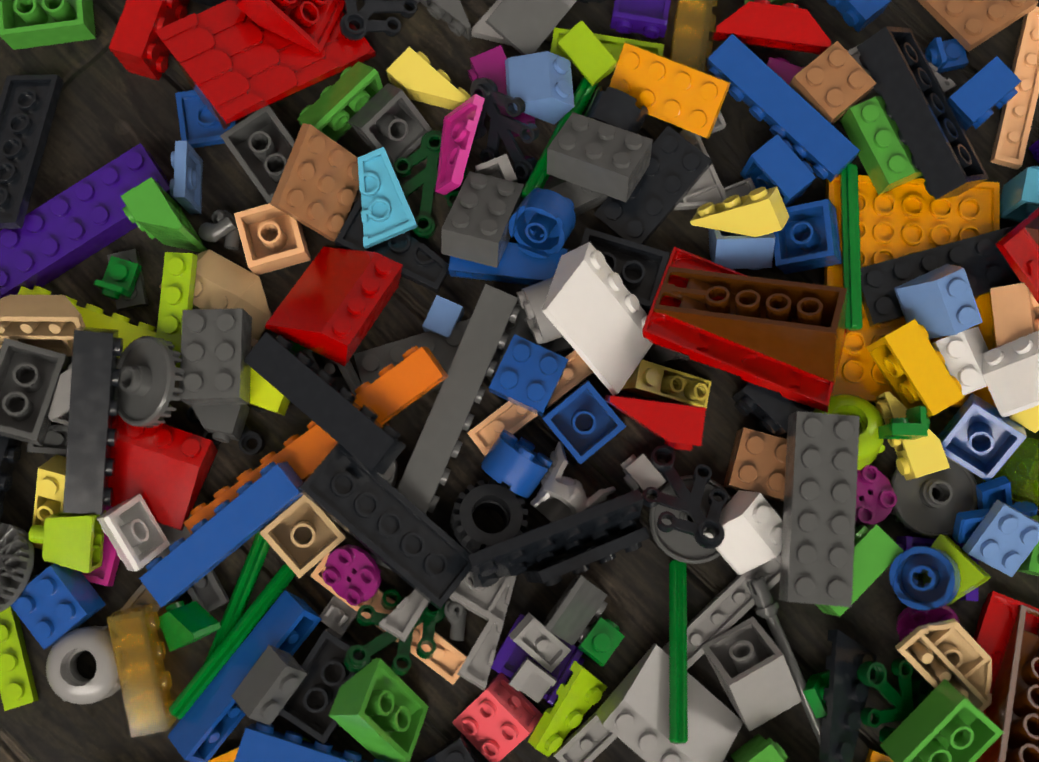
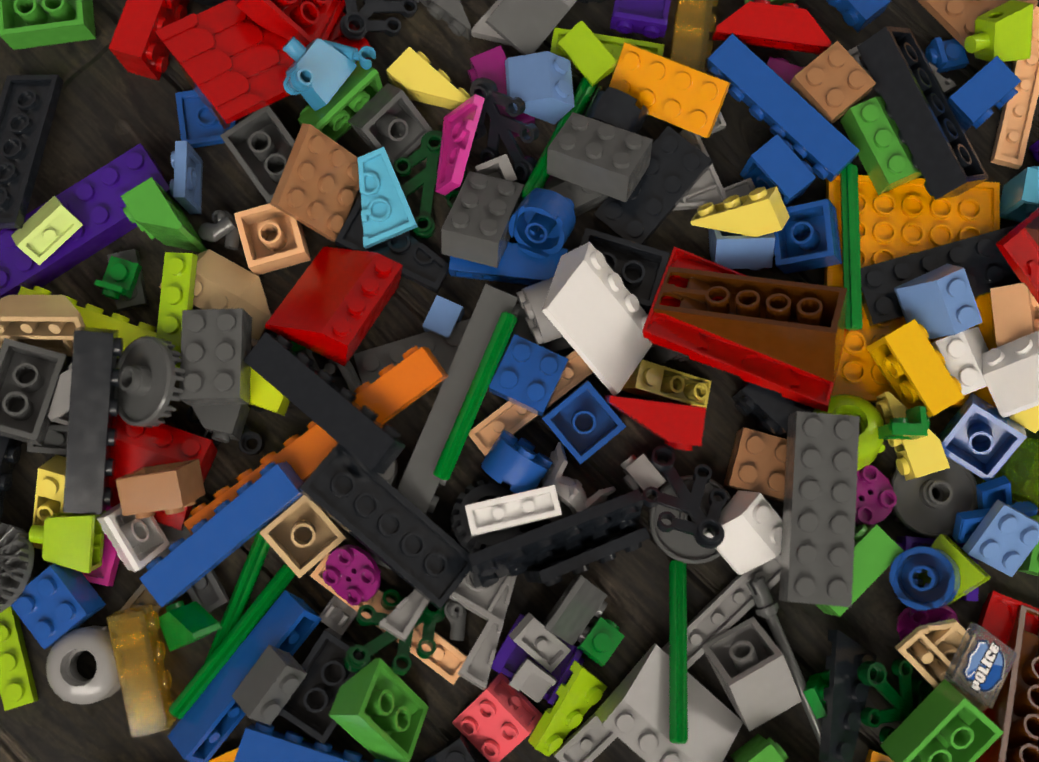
none -> yellowish green panel [11,196,83,266]
none -> medium nougat brick [116,459,205,519]
none -> dark azure torso [282,36,376,111]
none -> green axle [433,312,517,481]
none -> white plate [465,485,562,537]
none -> tile [944,622,1018,709]
none -> lime torso [964,0,1034,62]

